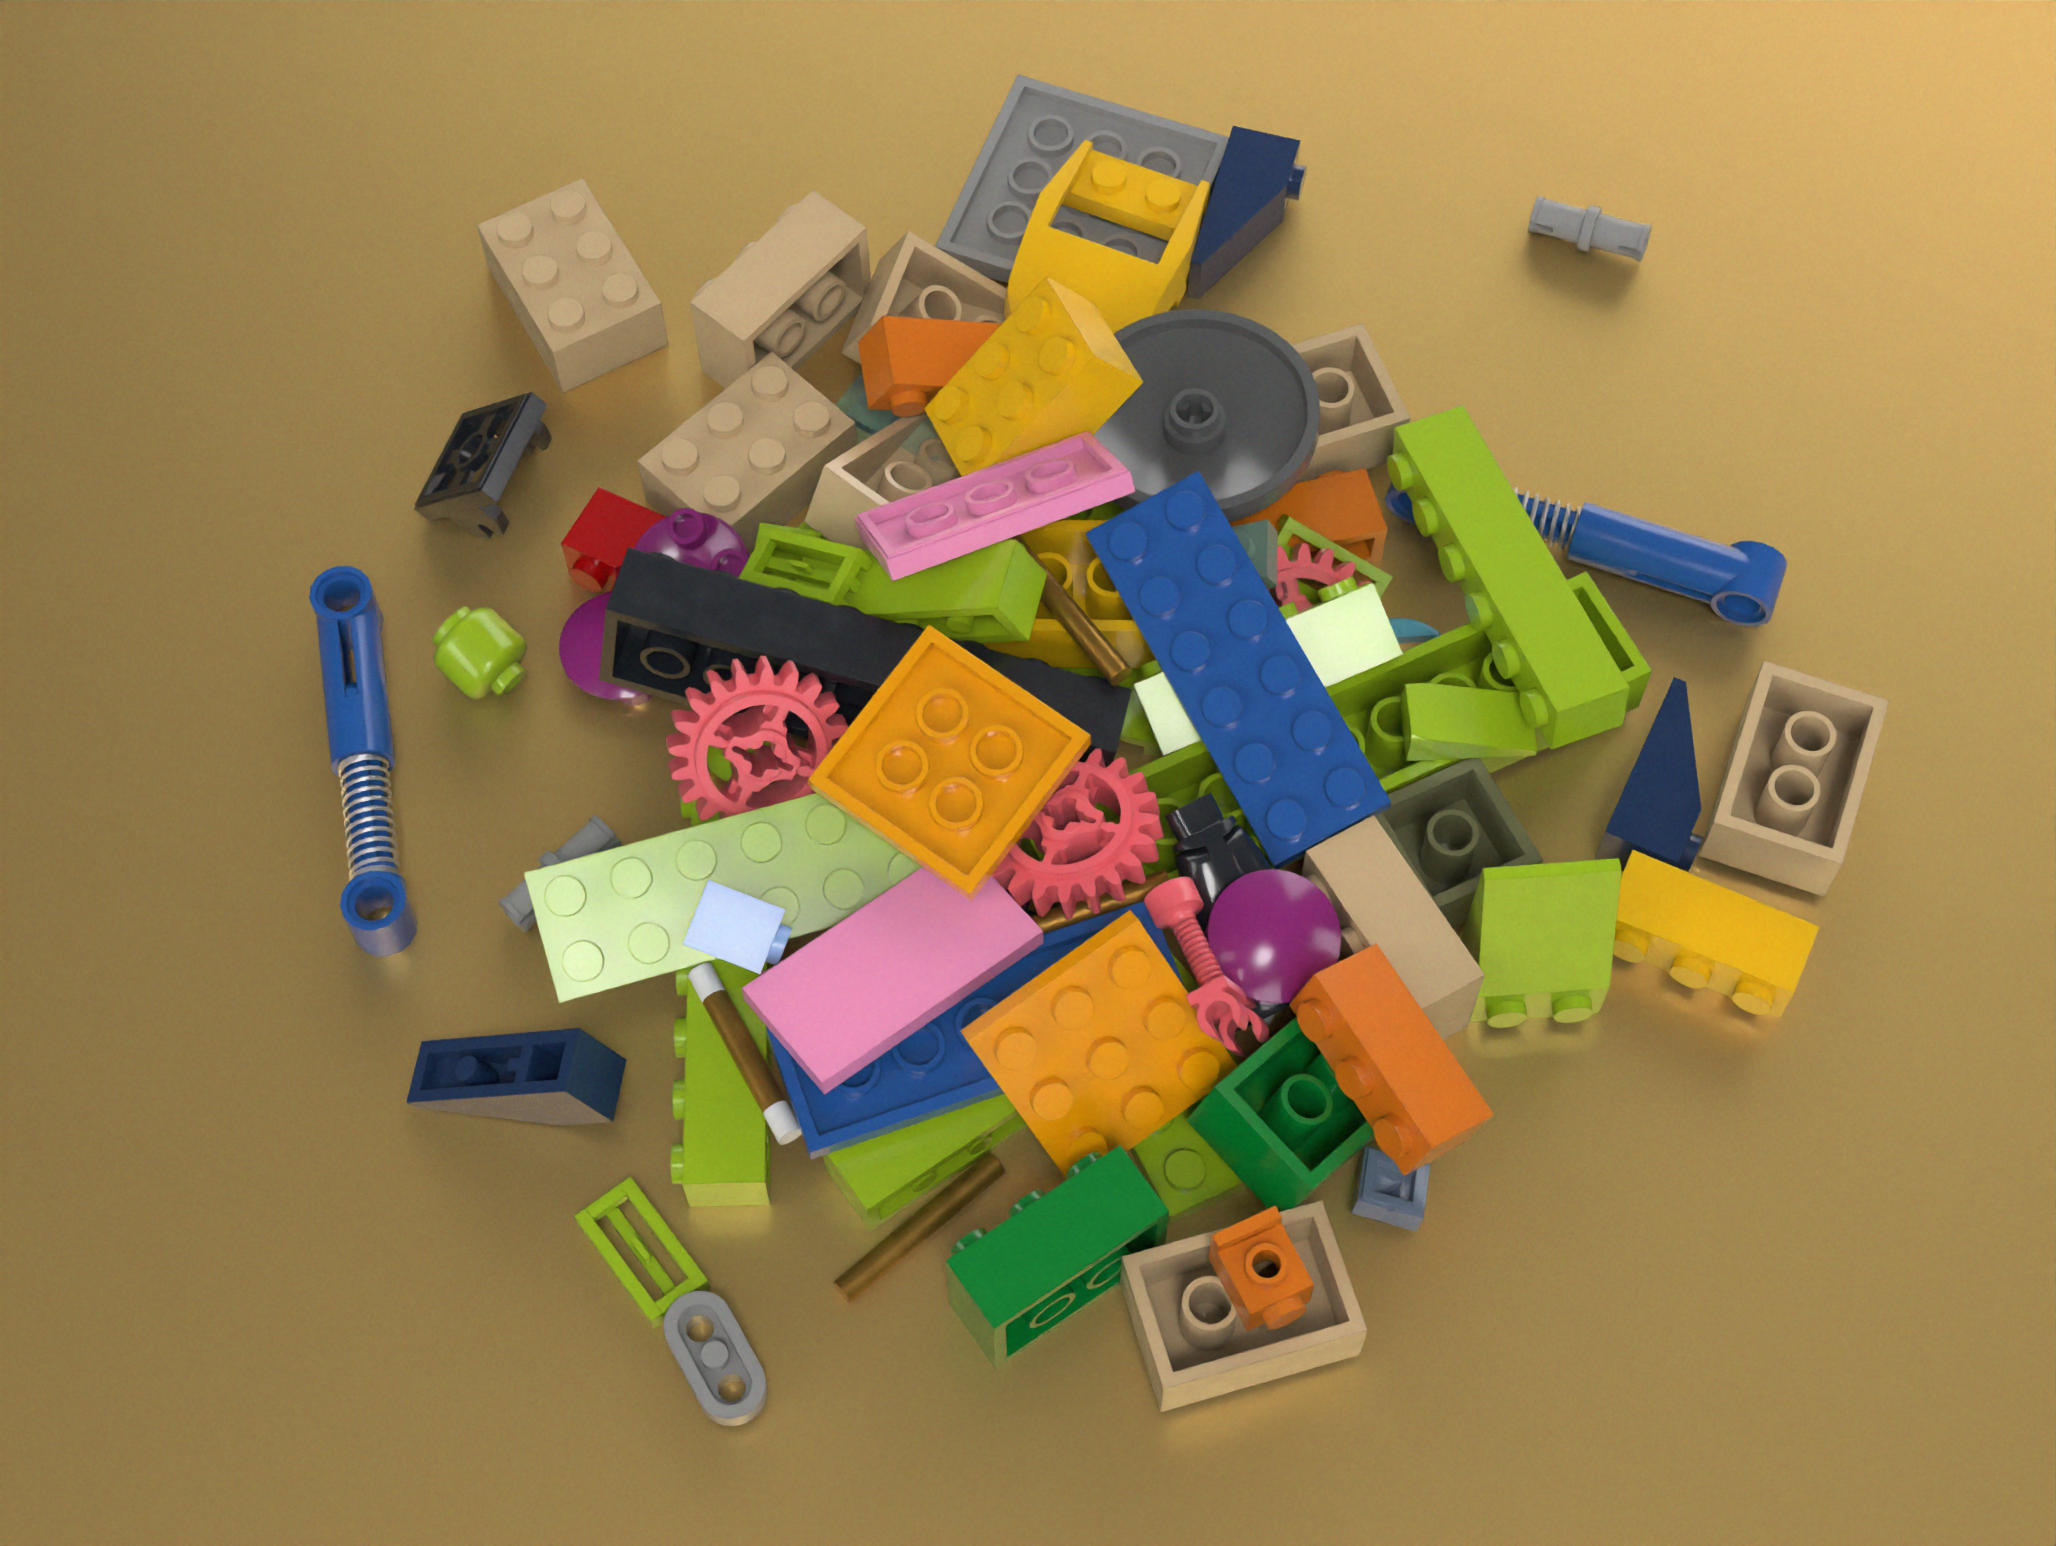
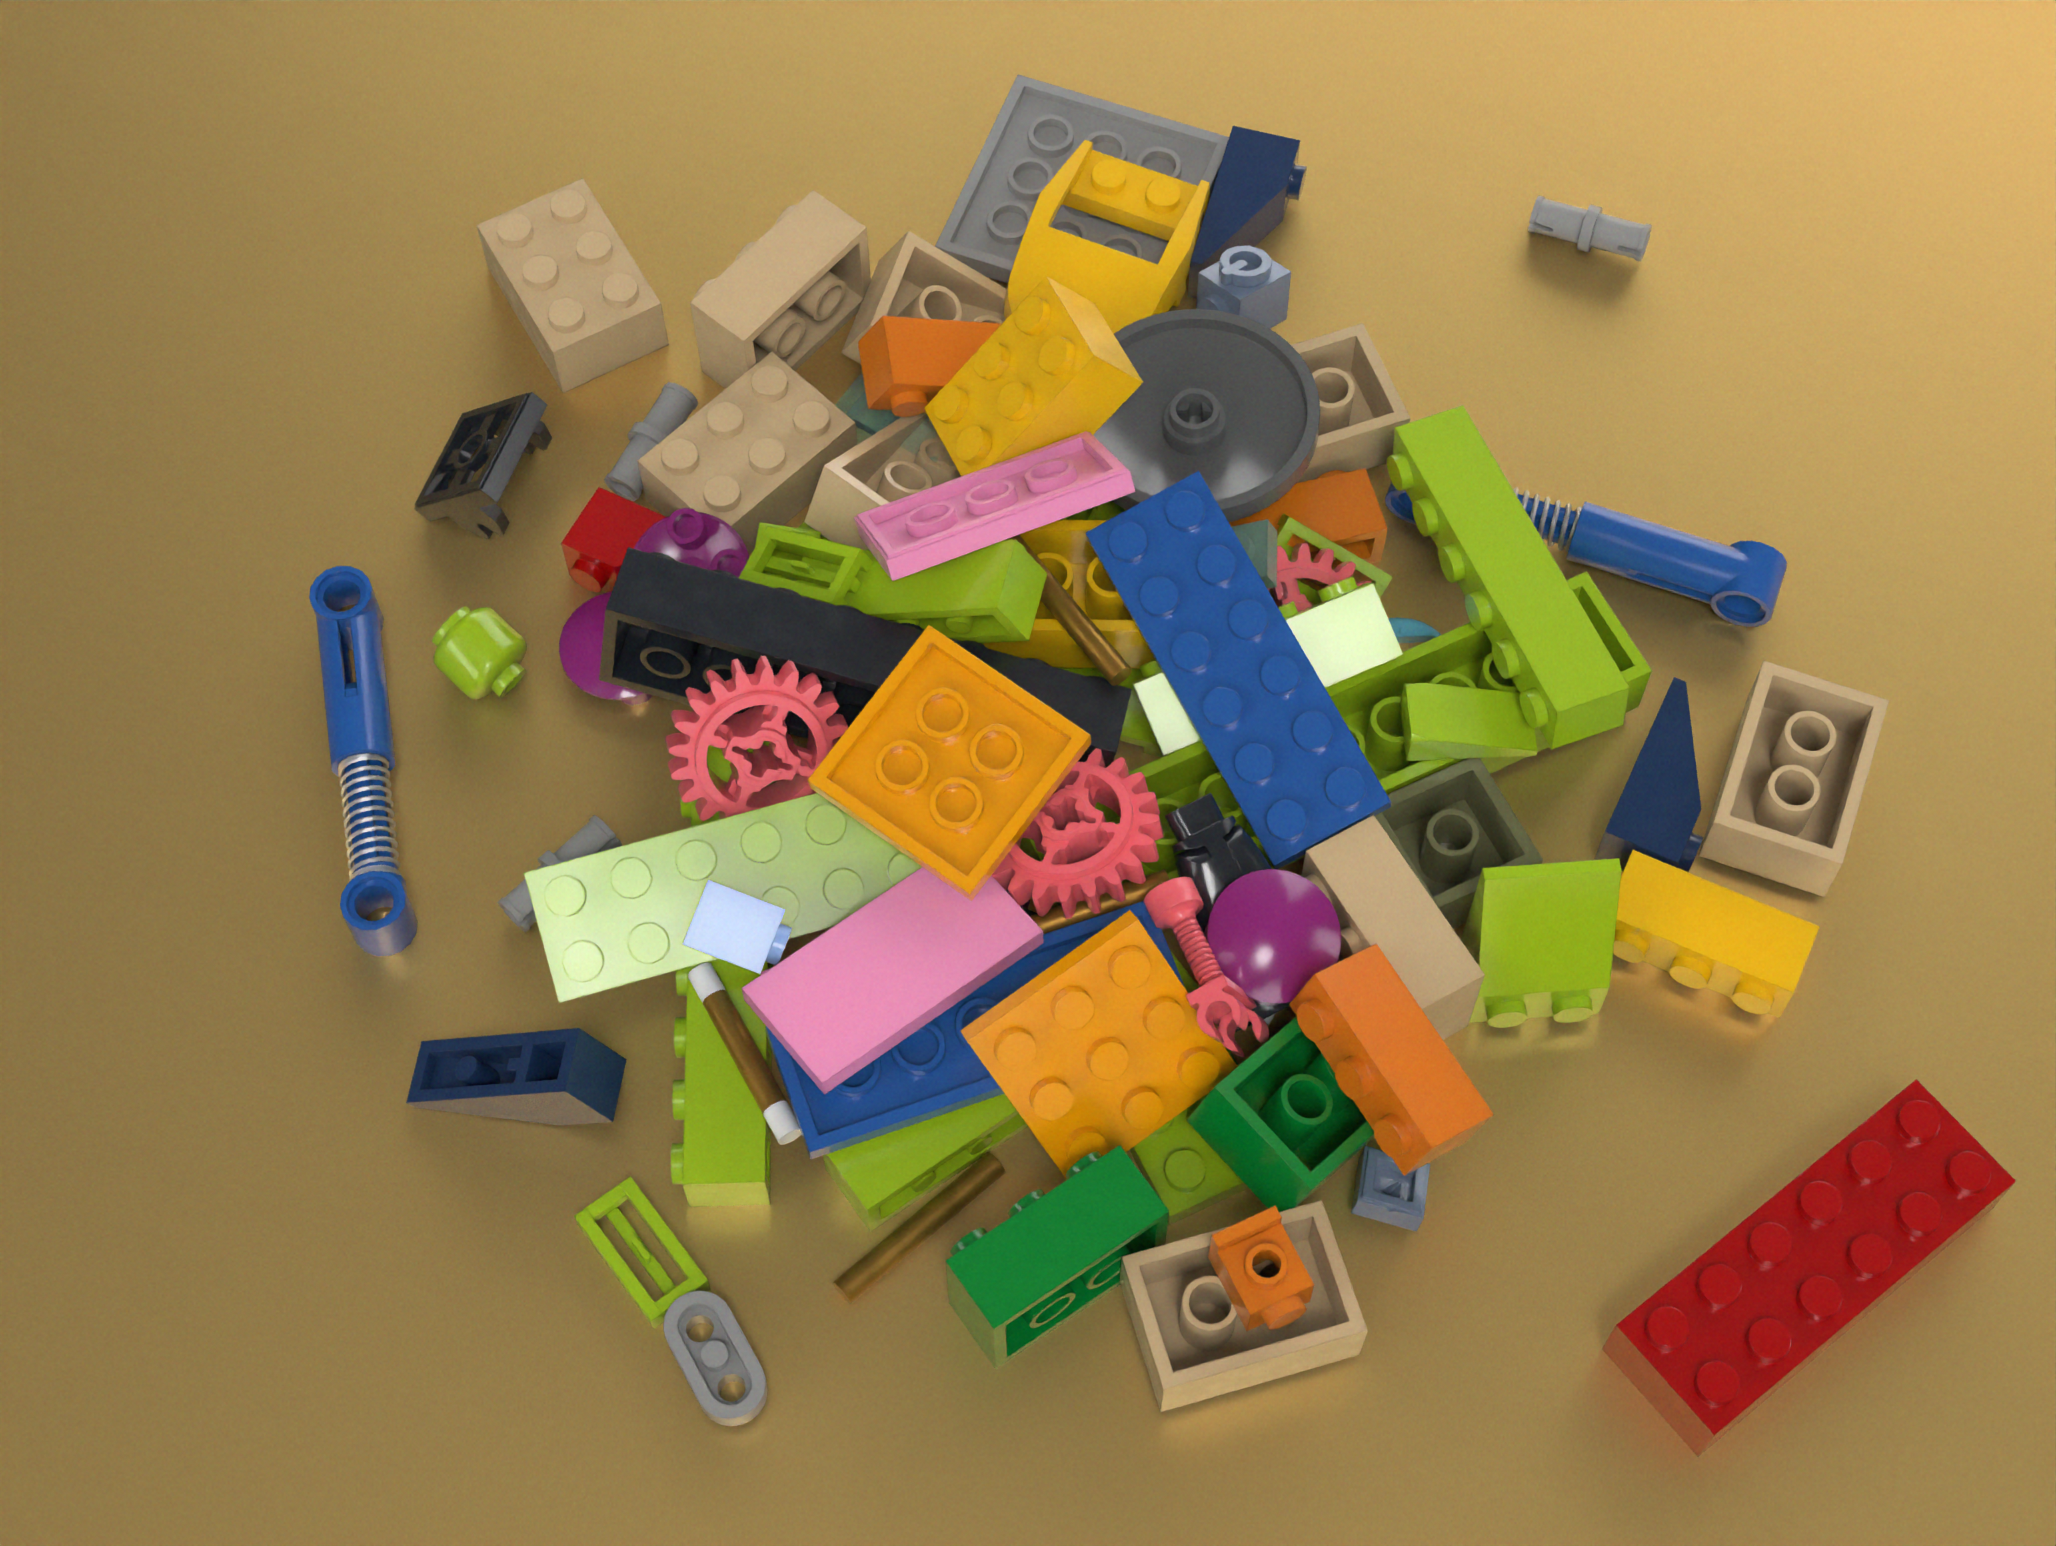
none -> light grey pin [604,382,698,501]
none -> sand blue brick [1196,245,1291,329]
none -> red brick [1602,1079,2016,1457]

